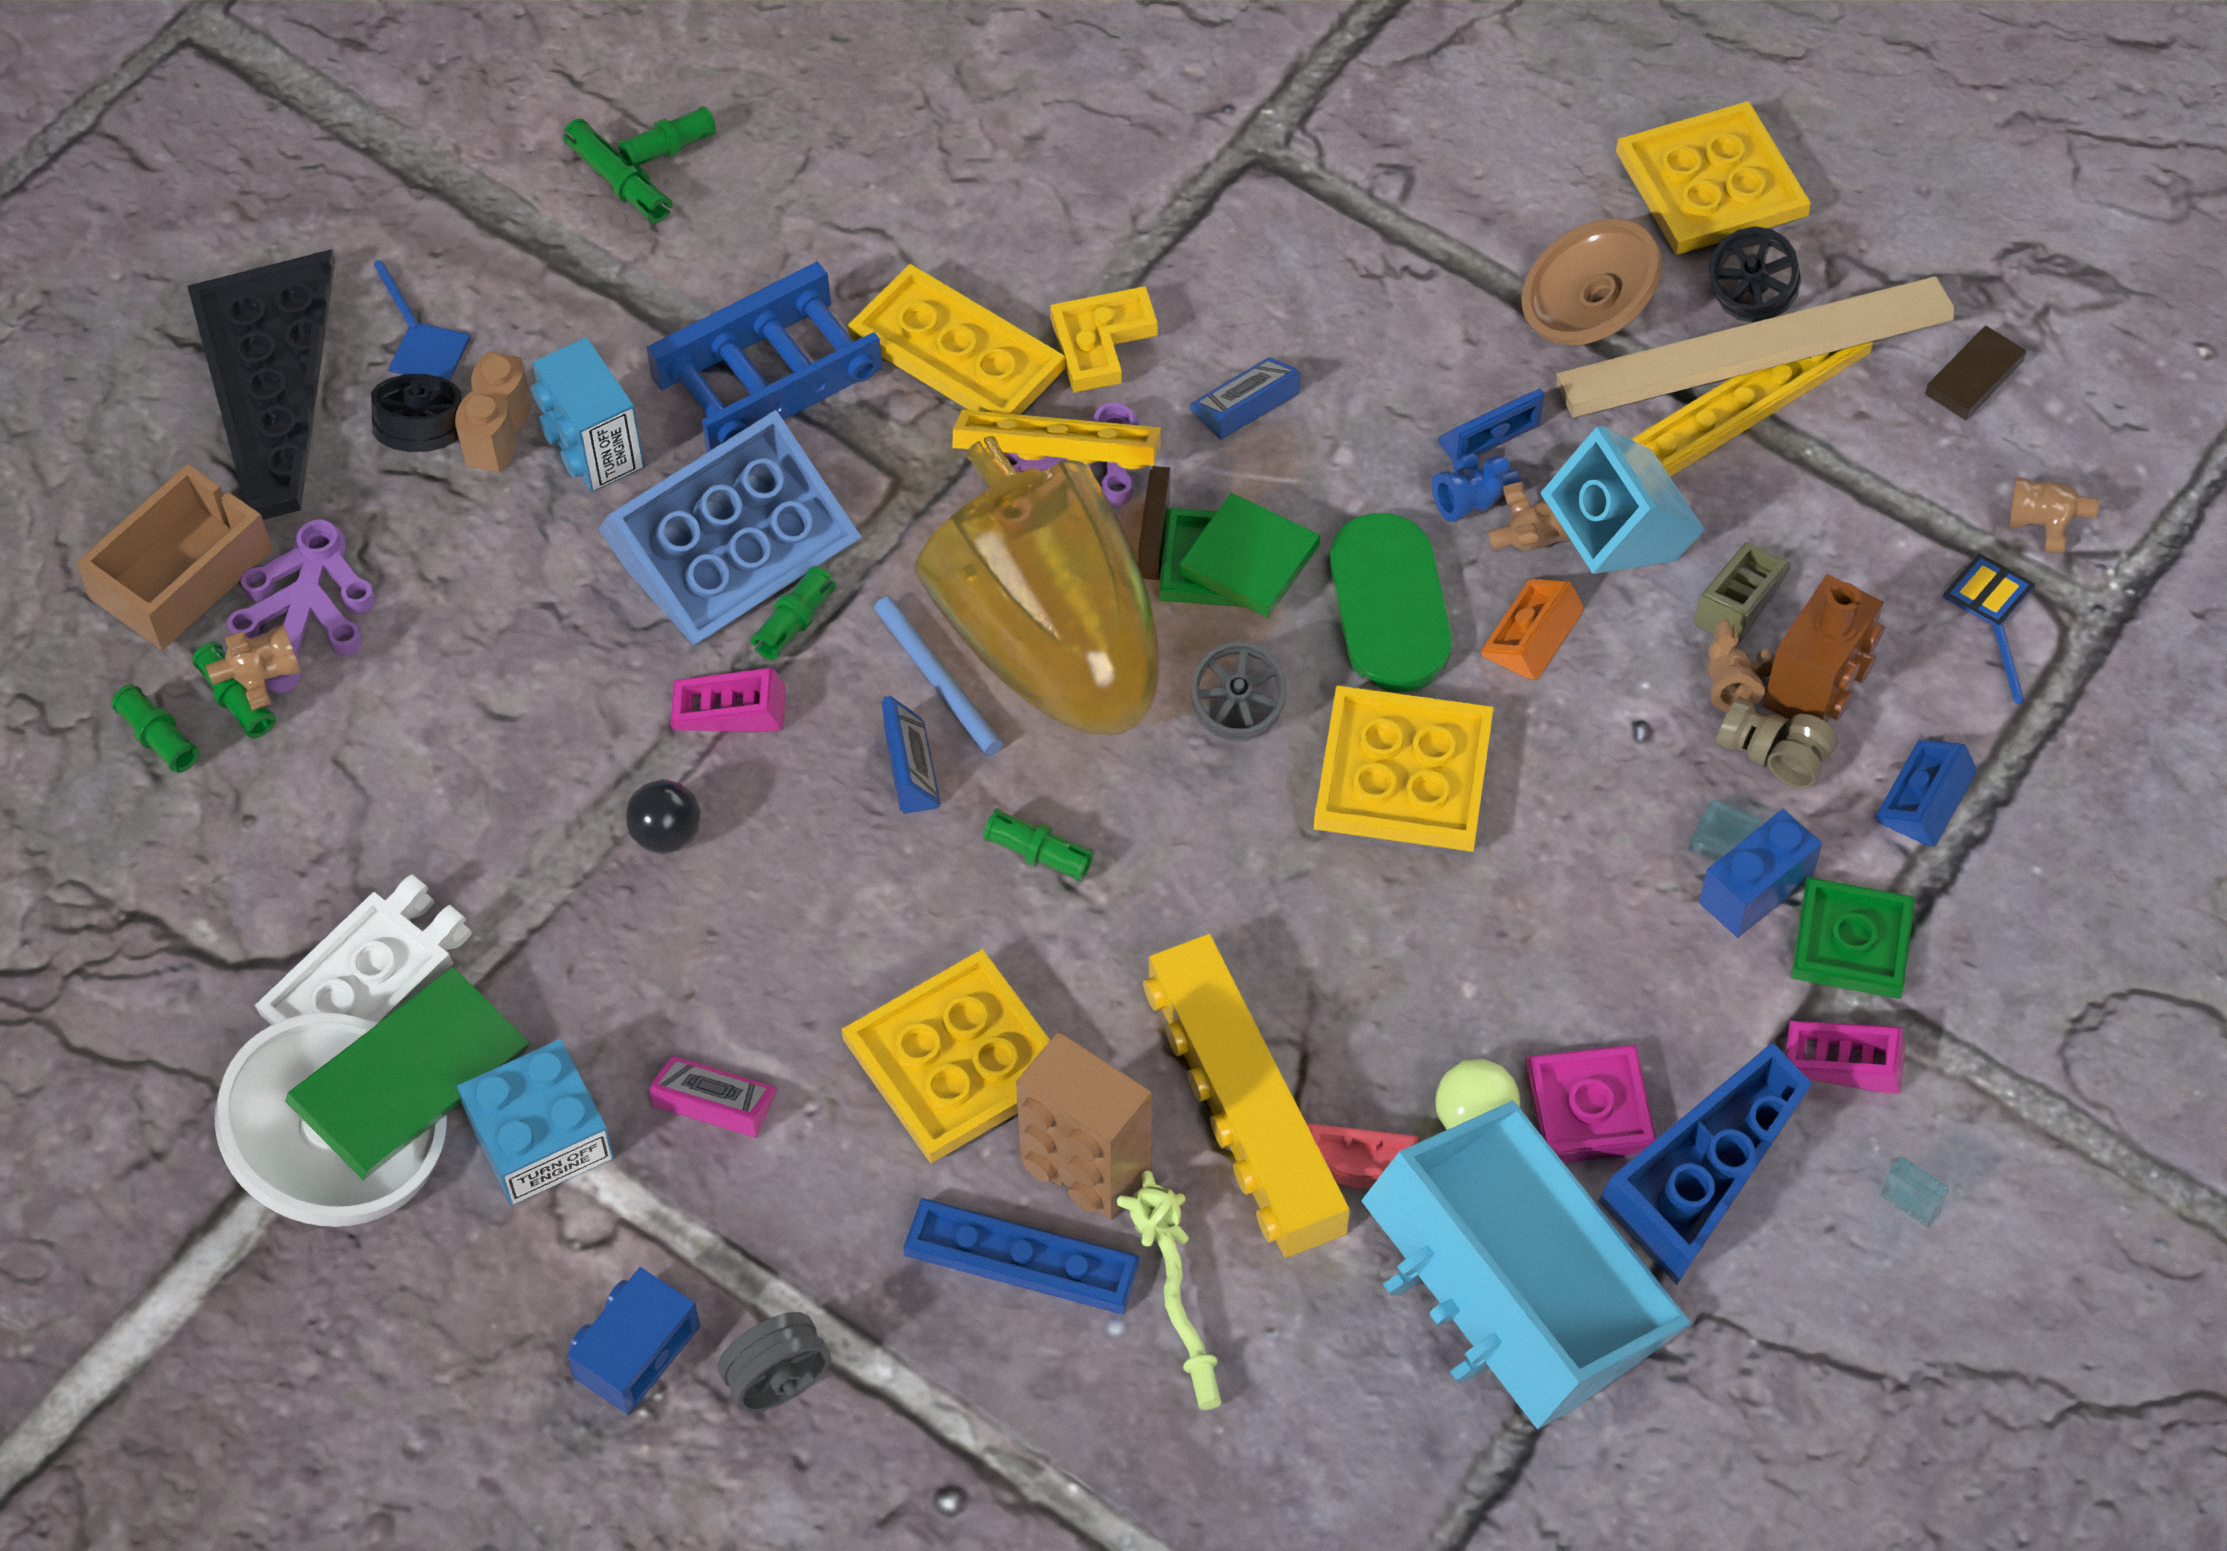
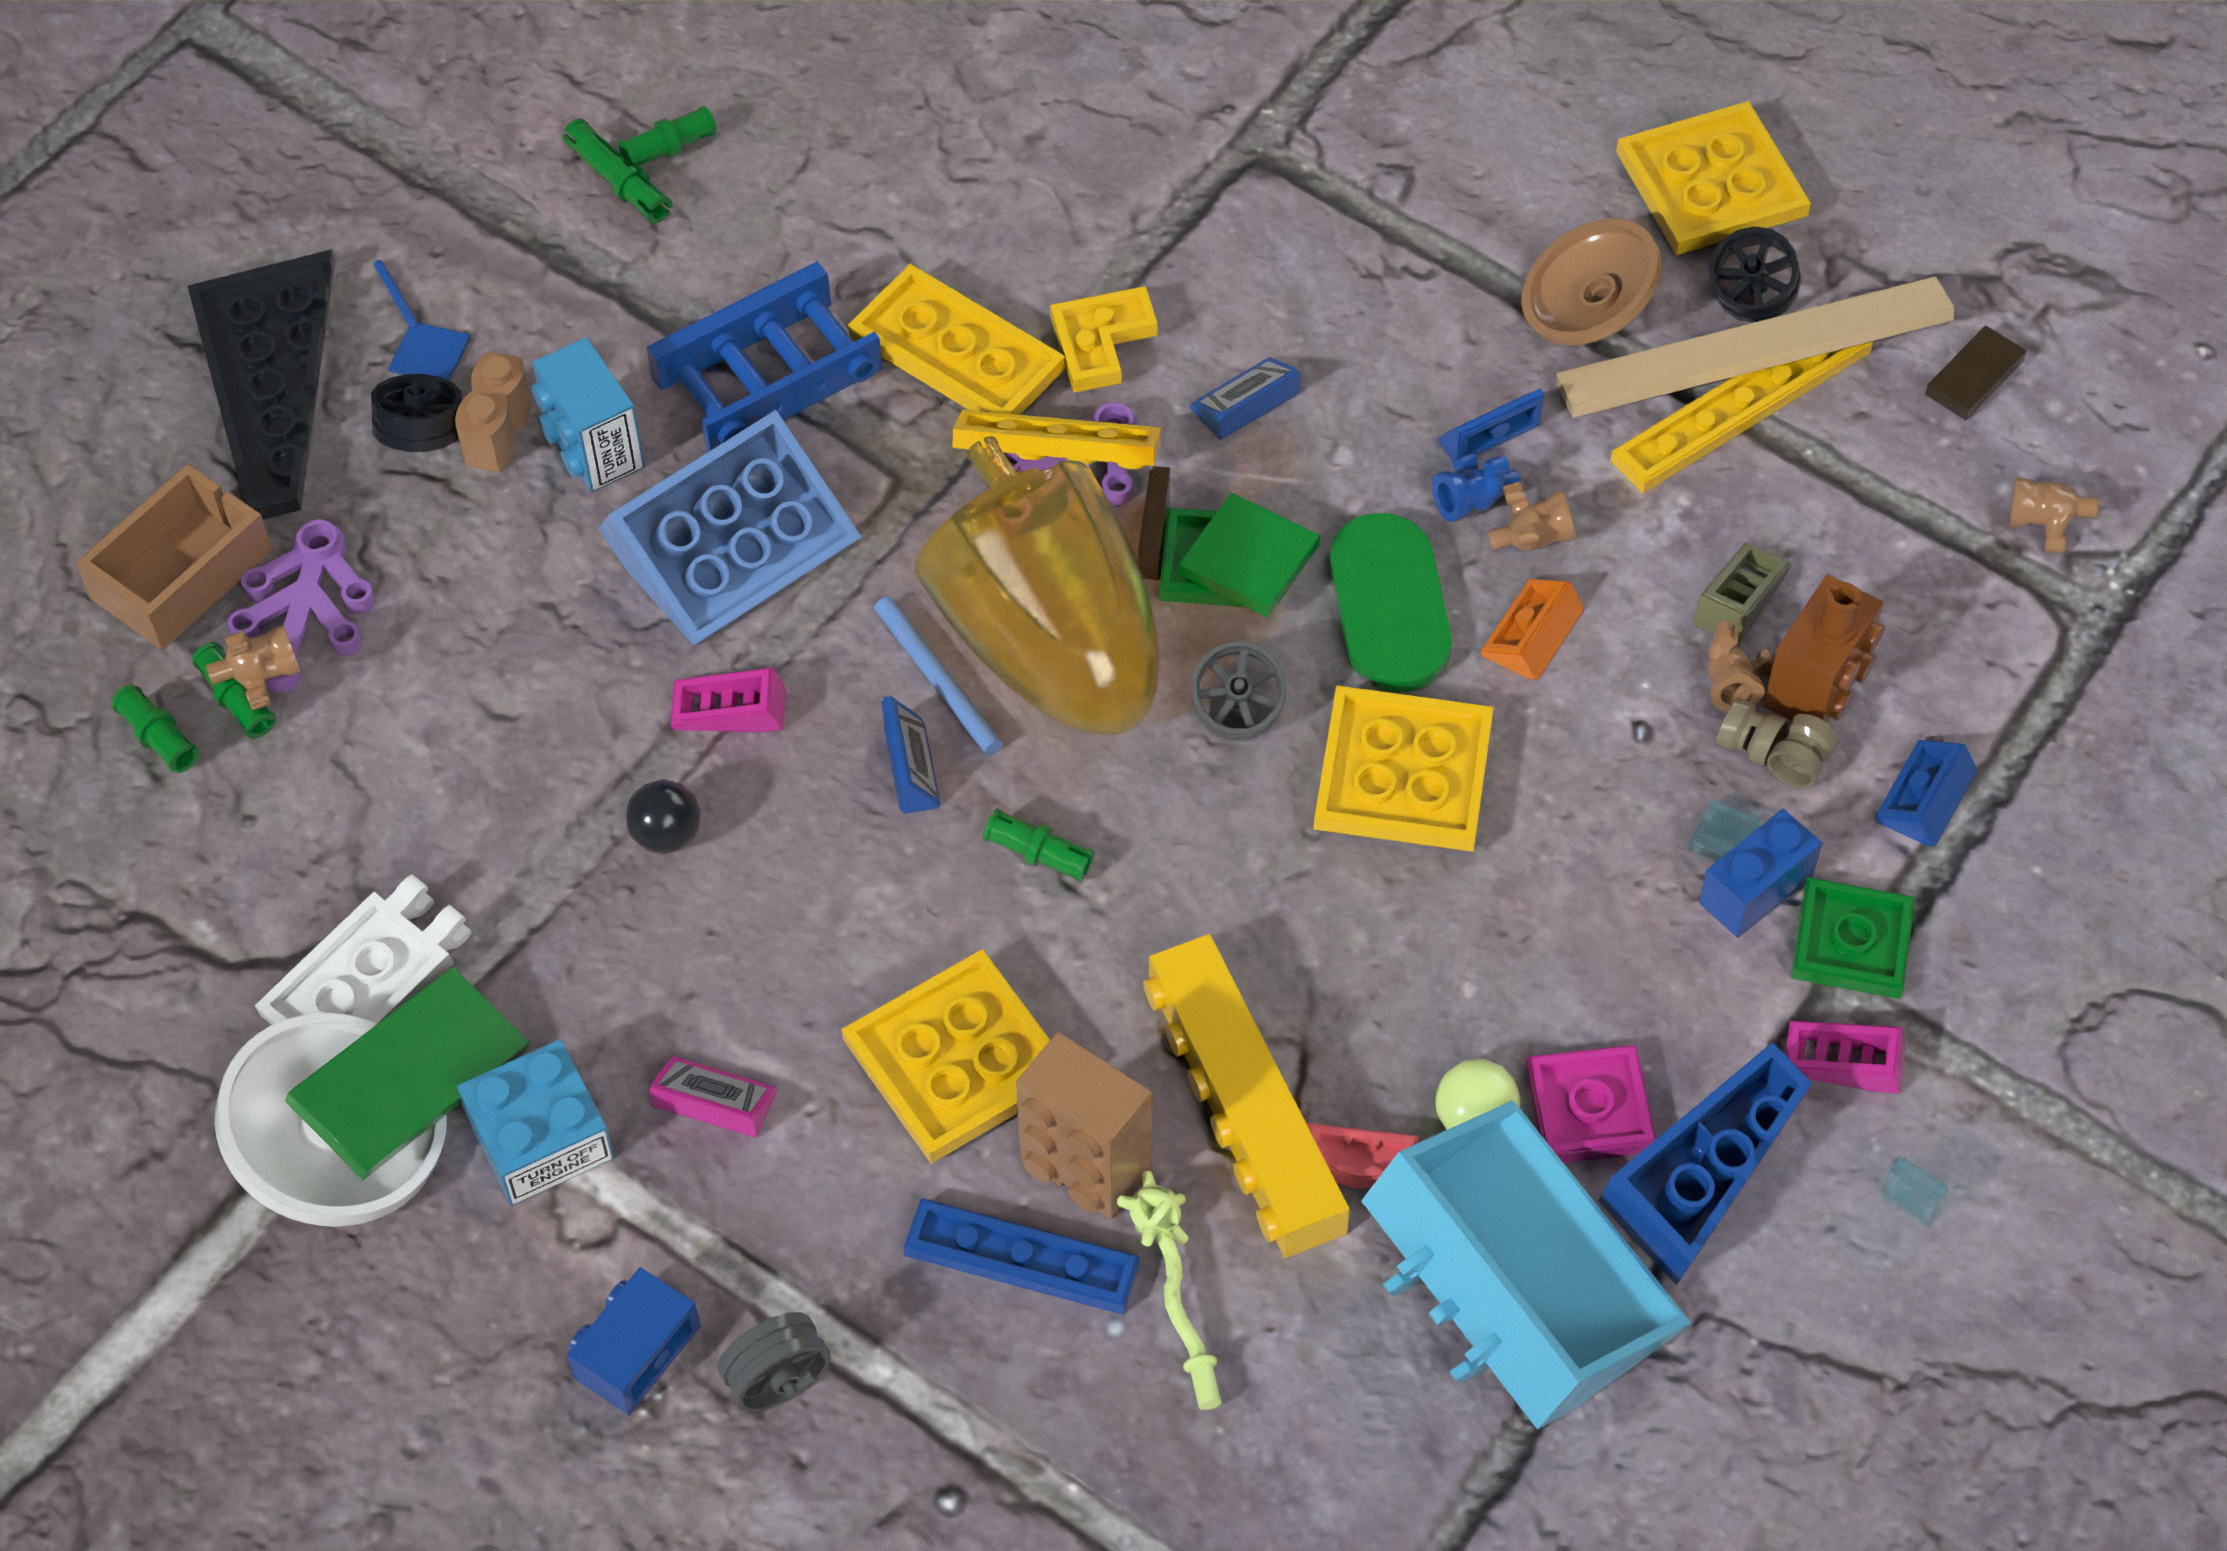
green pin [750,566,836,660] -> none
medium azure slope [1540,426,1705,574] -> none
piece [1943,553,2035,704] -> none

